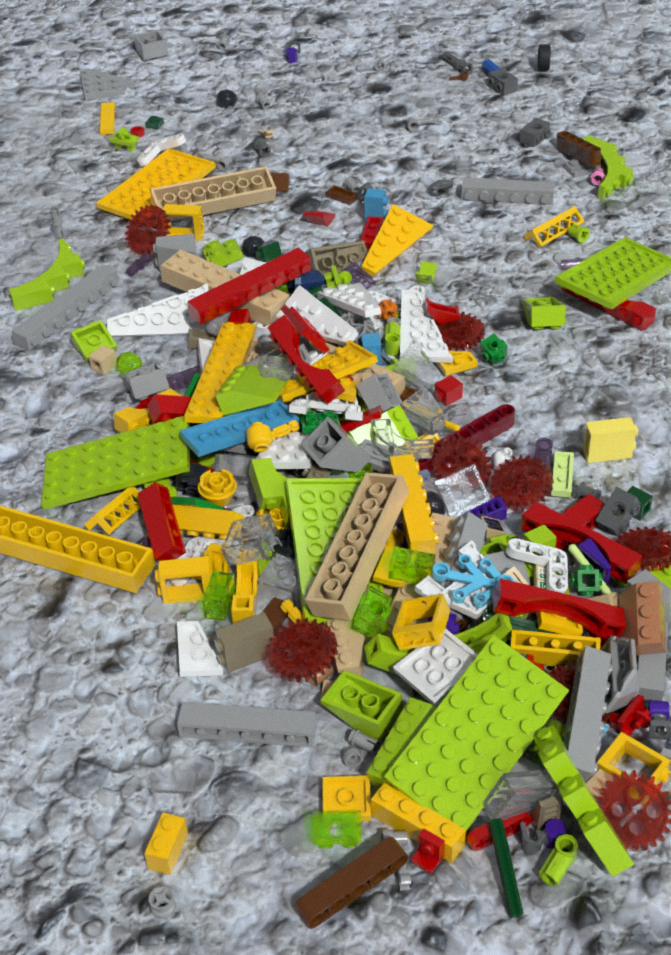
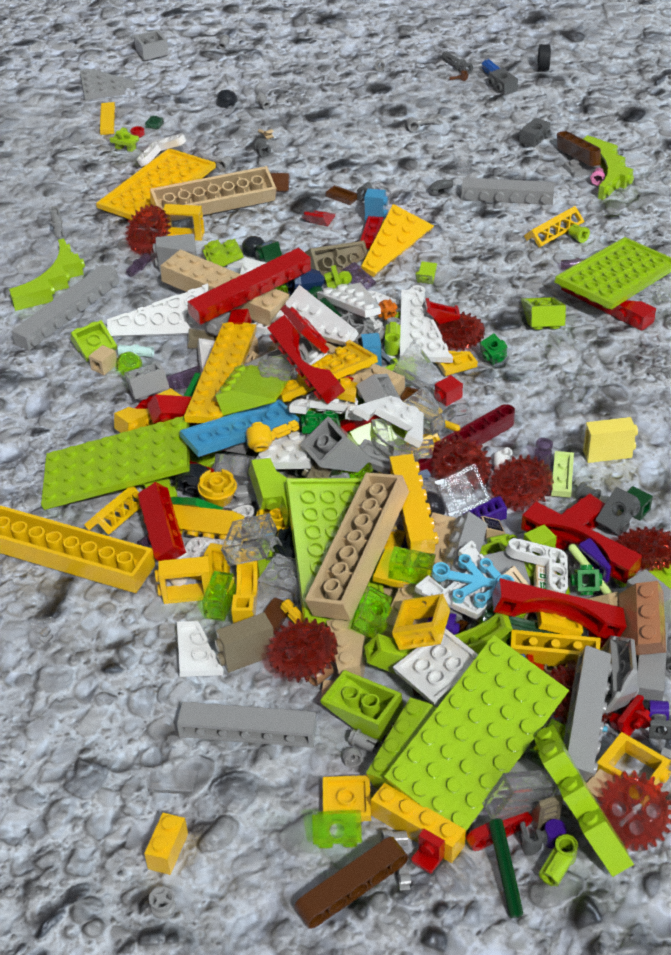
dark purple leg [285,41,301,63] -> none
light grey pin [344,177,359,193] -> none
none -> light aqua pin [118,344,154,358]
none -> white wing [353,396,424,448]

